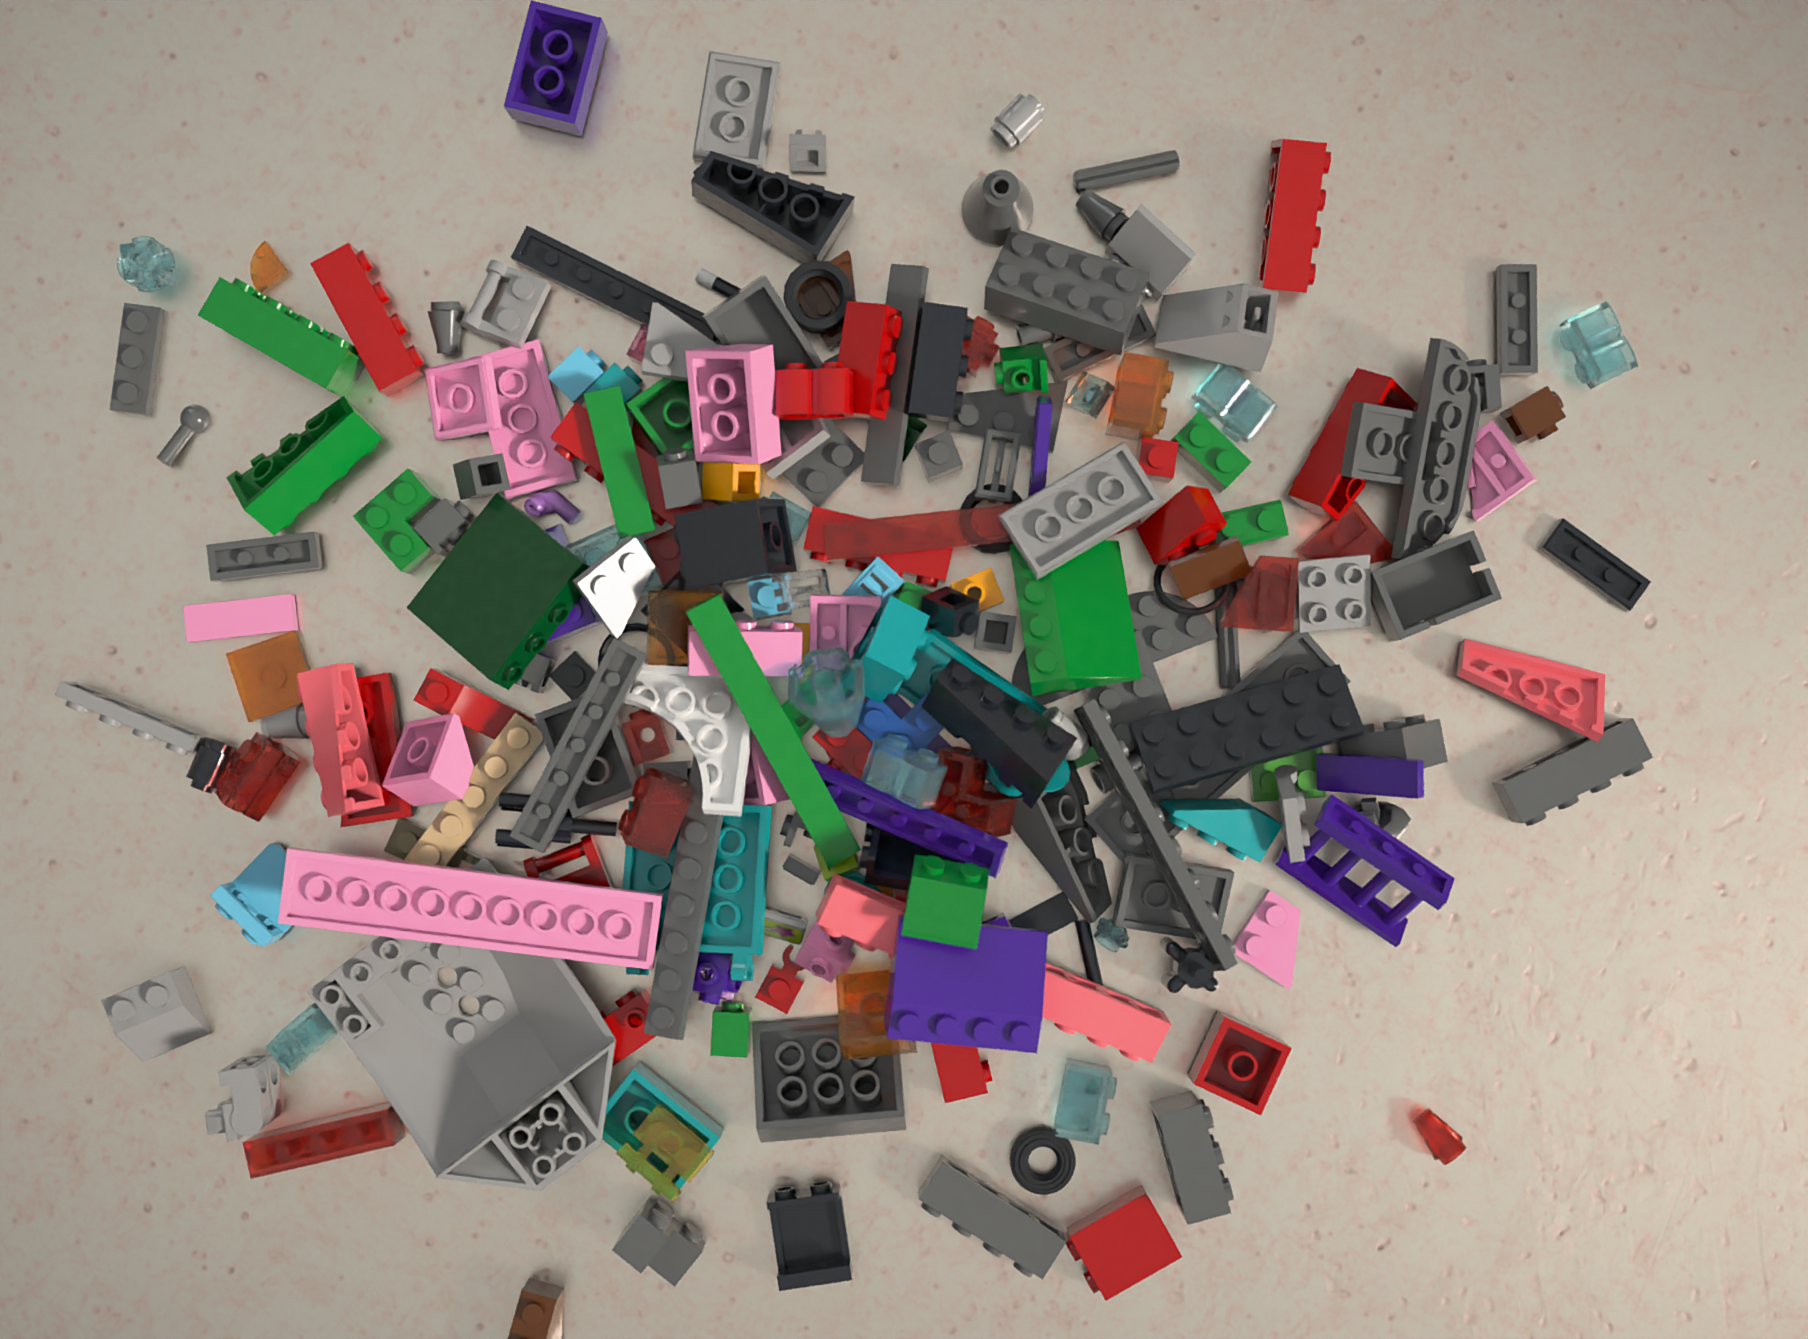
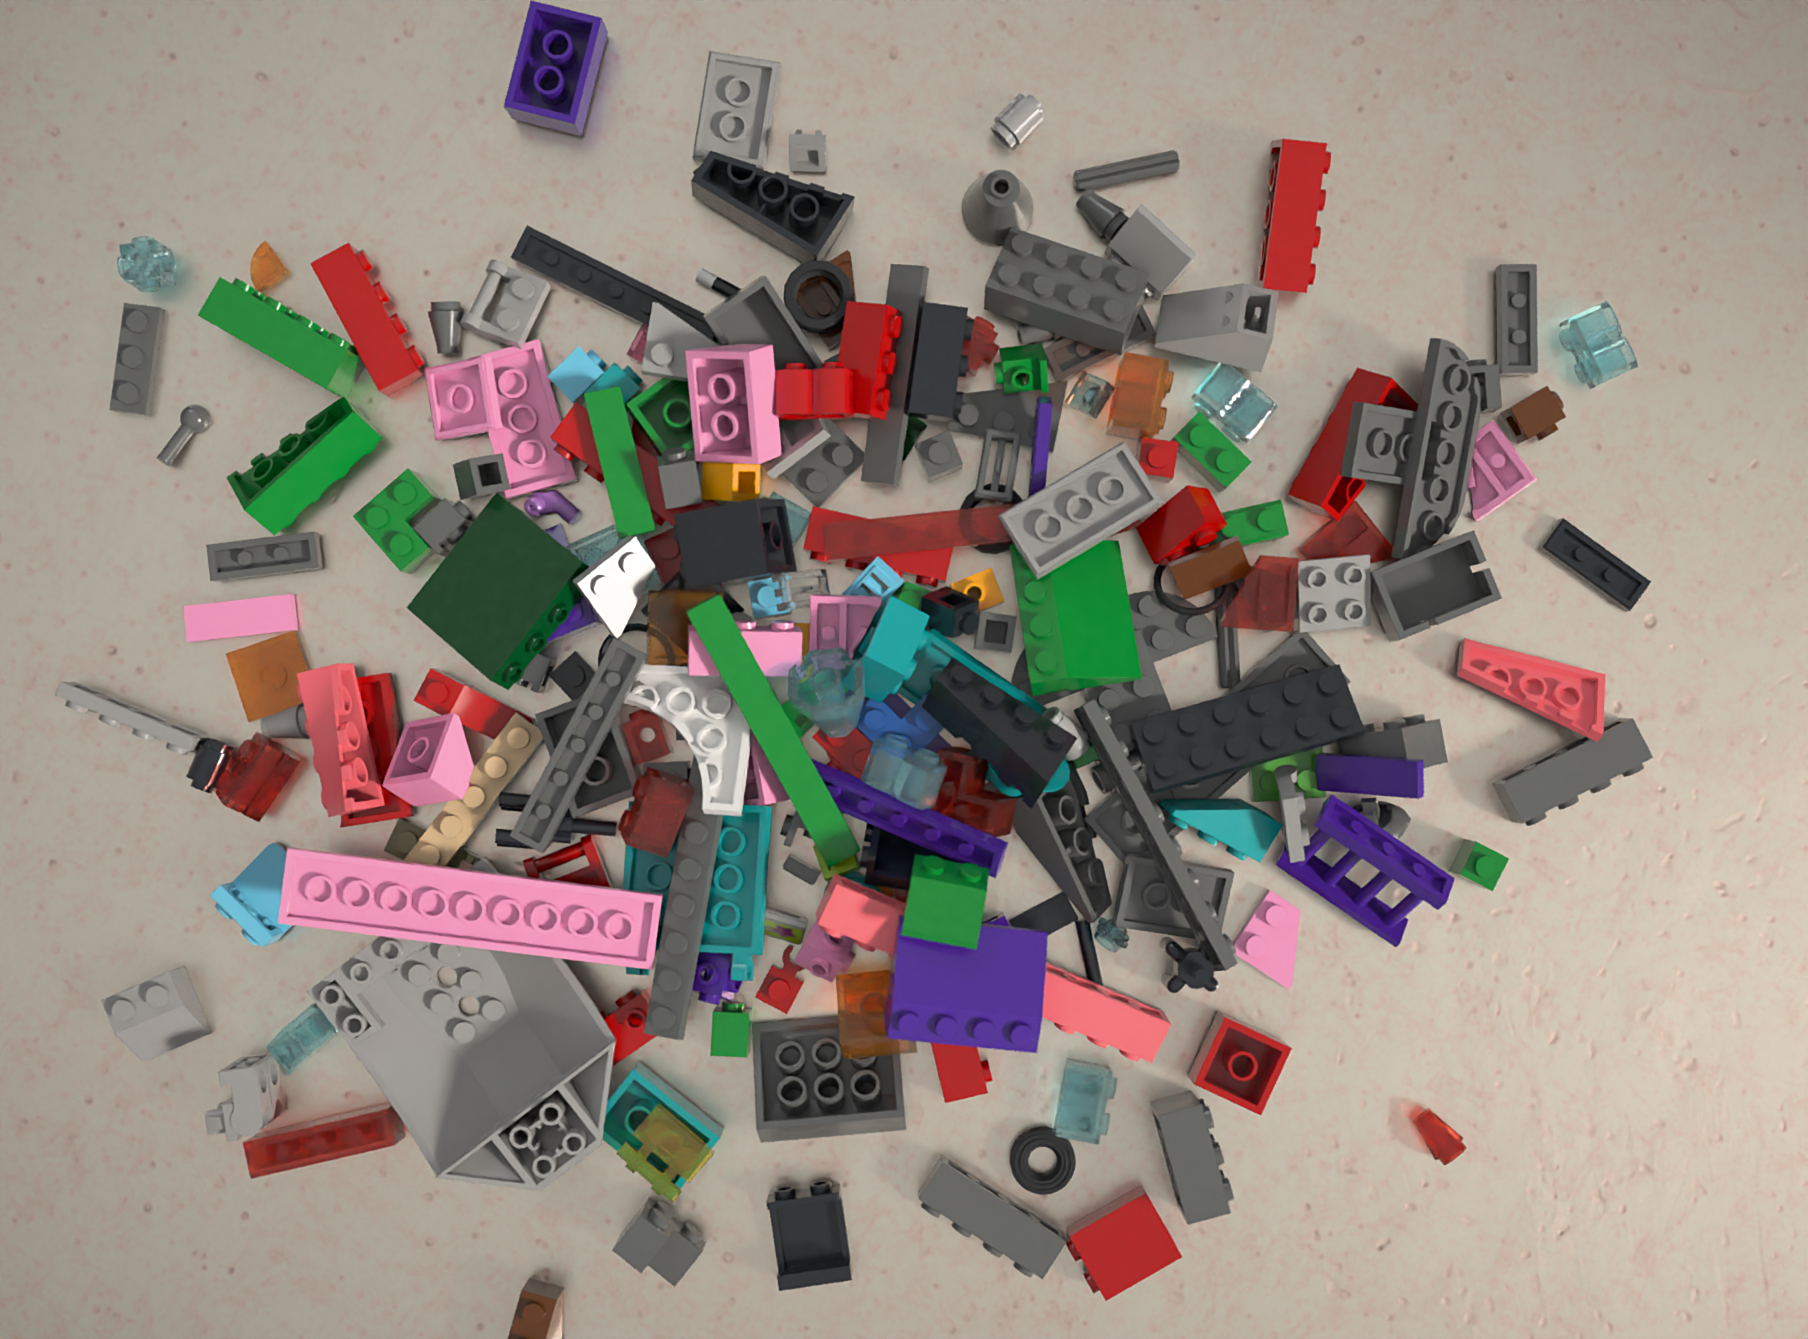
none -> green brick [1449,839,1509,891]

